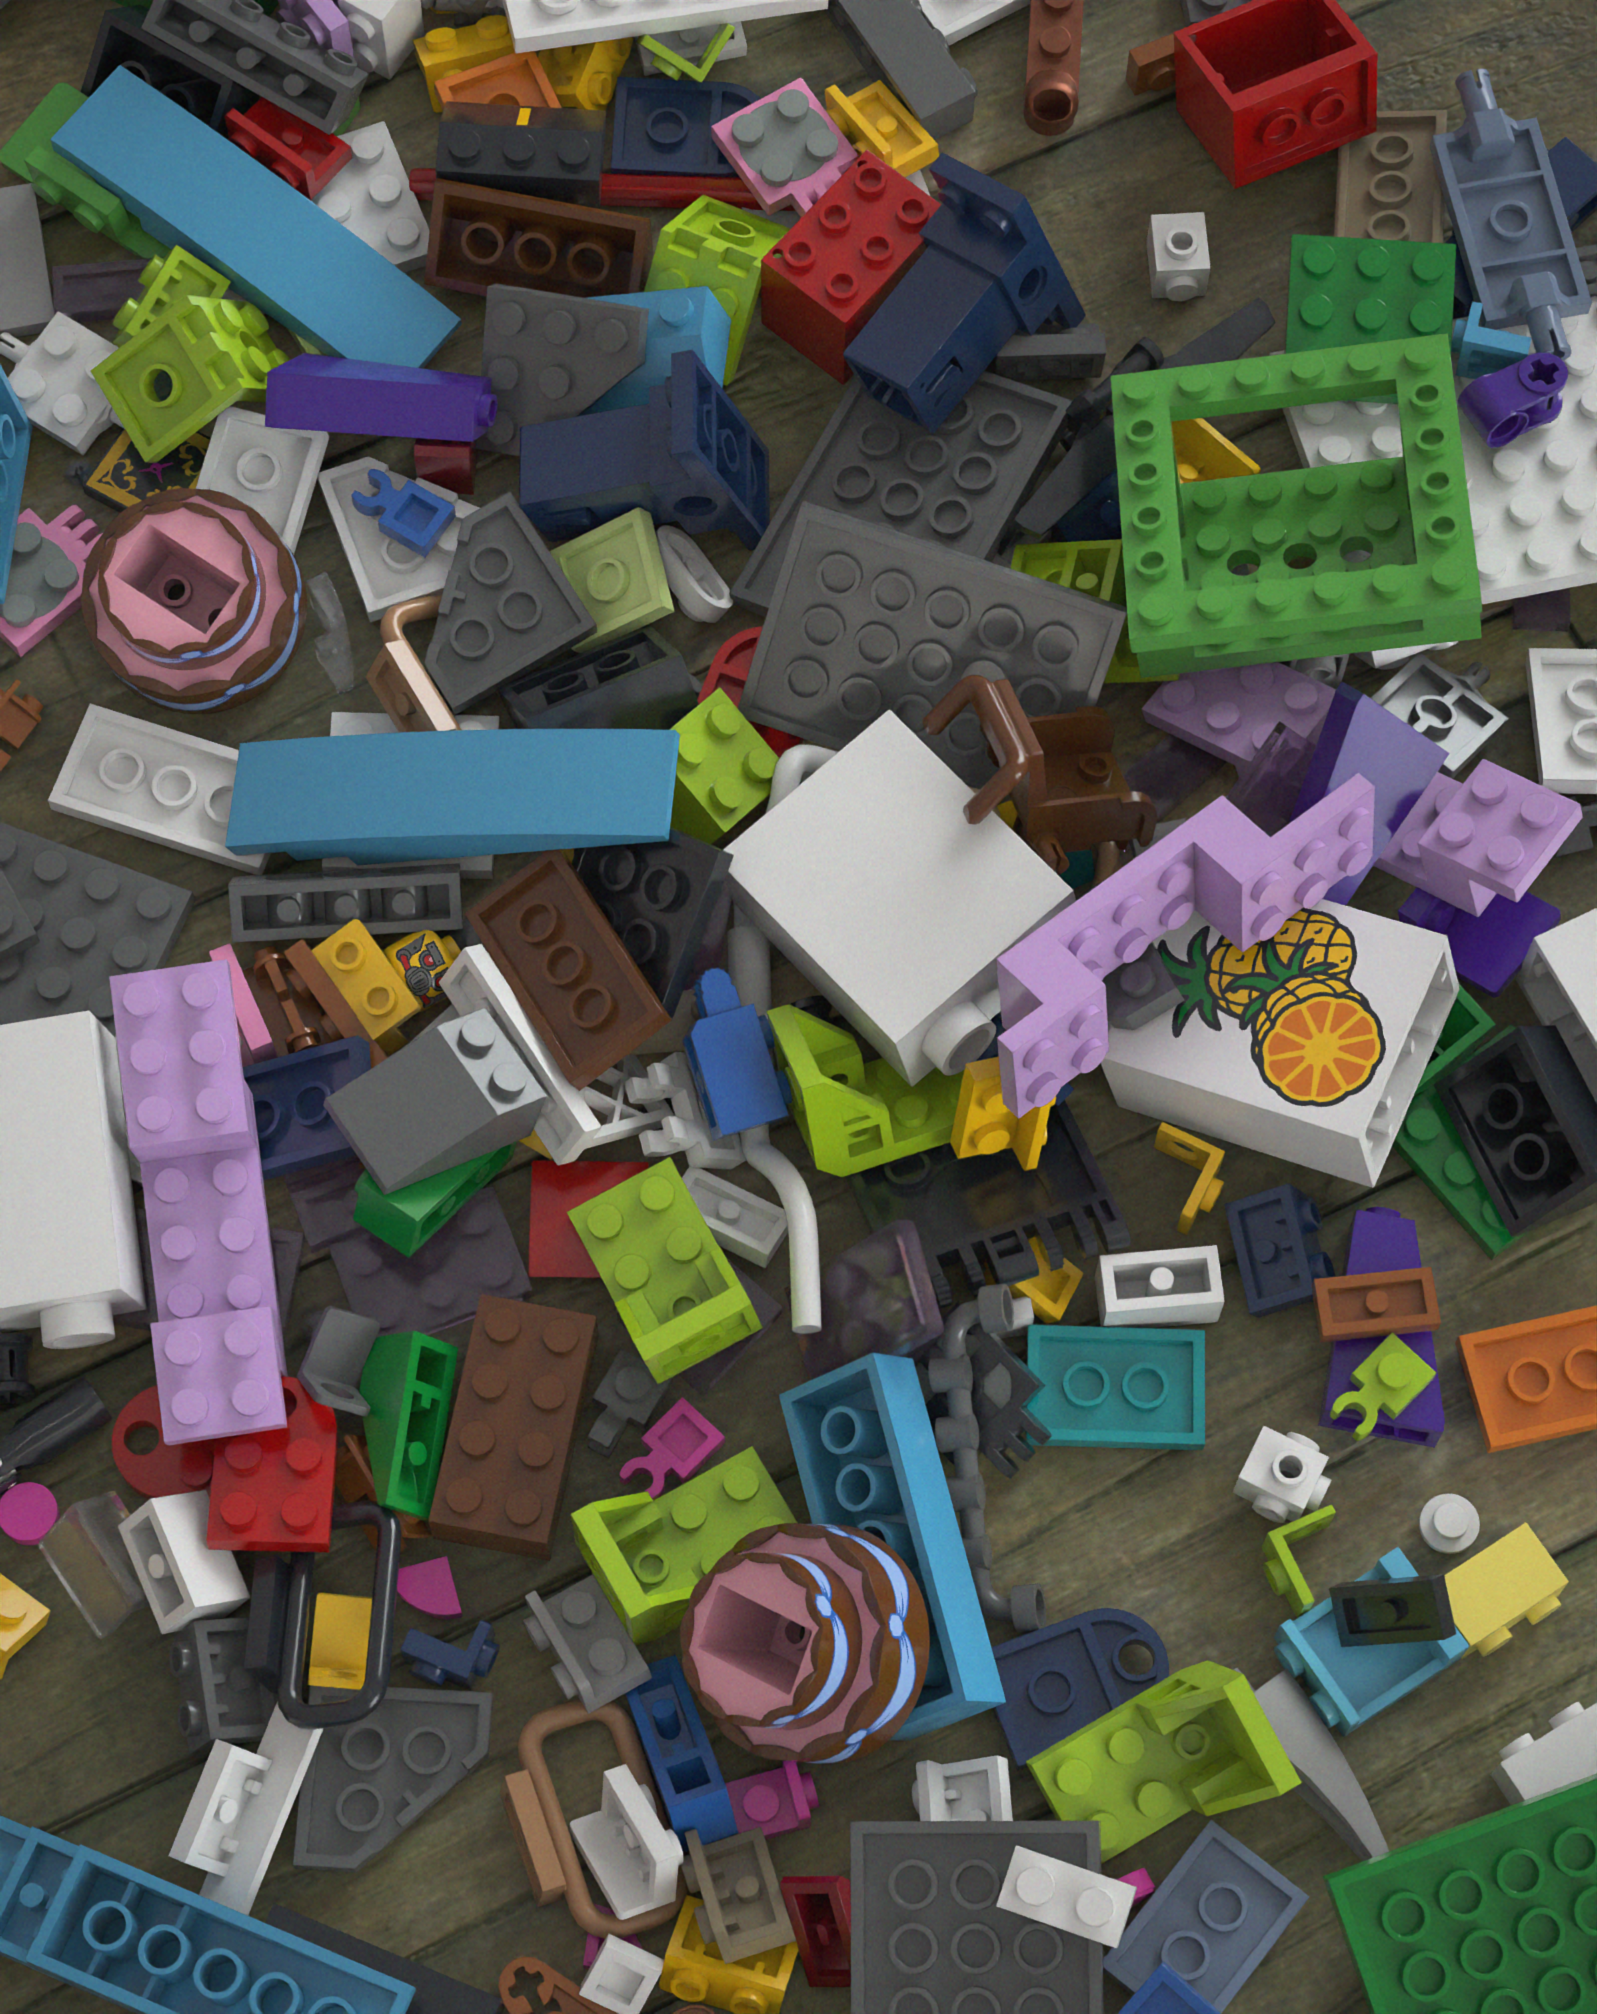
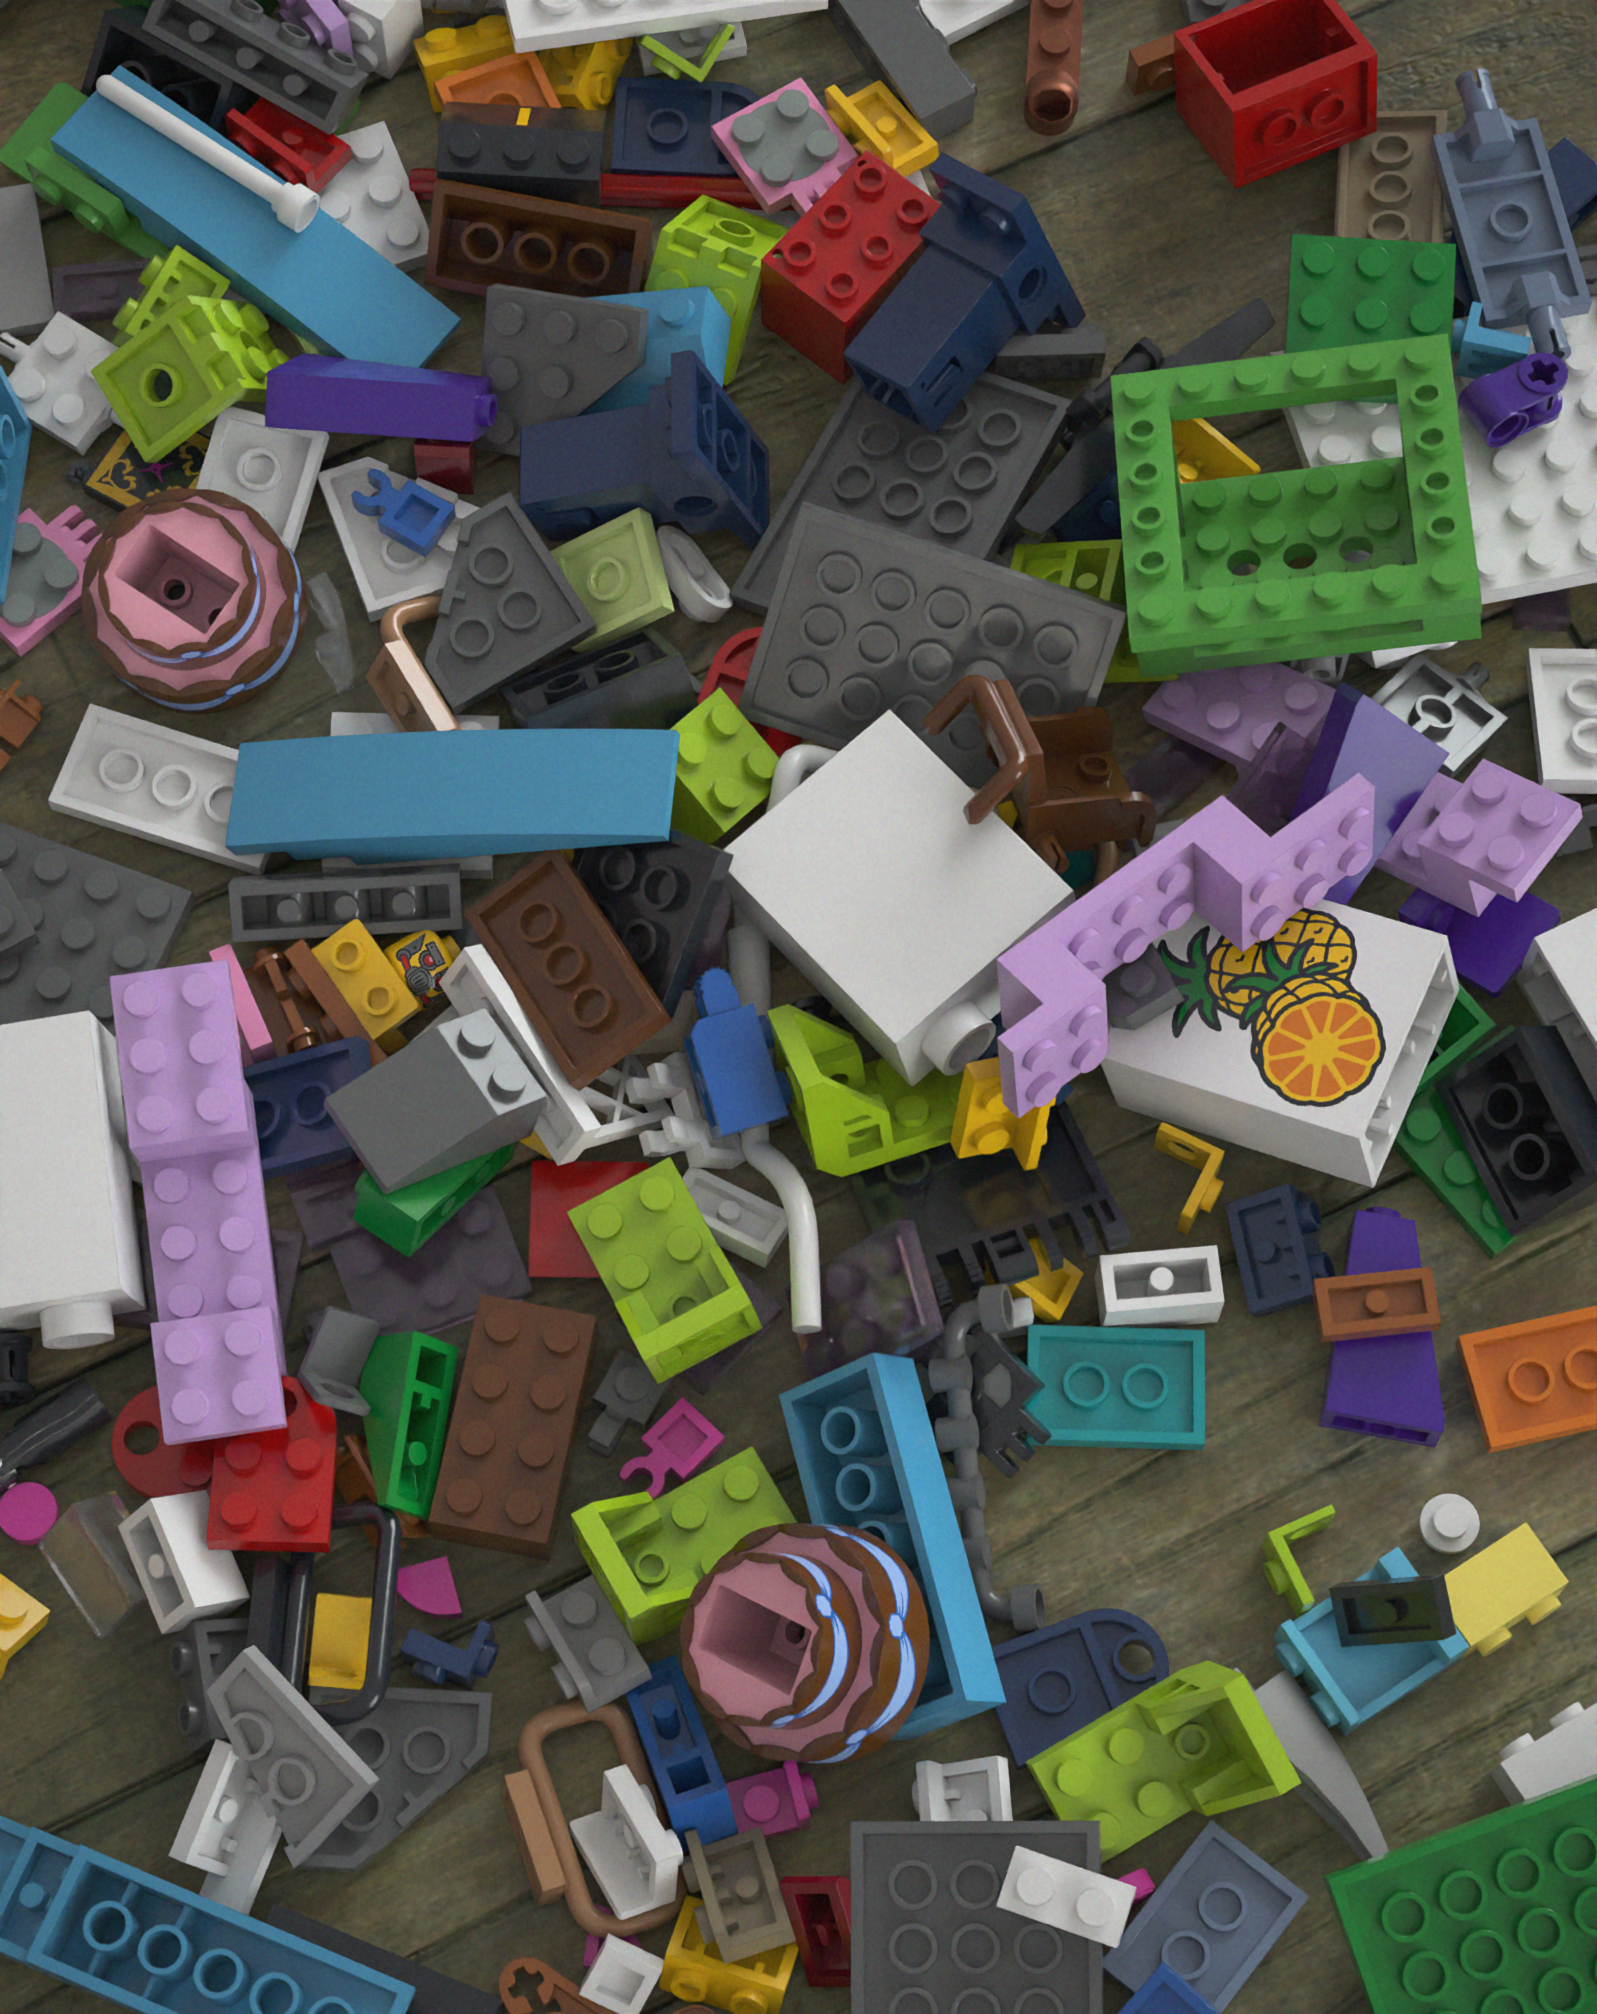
white brick [1146,212,1210,301] -> none
white brick [1233,1426,1331,1523] -> none
lime plate [1329,1332,1436,1441] -> none
none -> white piece [96,75,321,233]
none -> light grey wing [206,1645,380,1868]

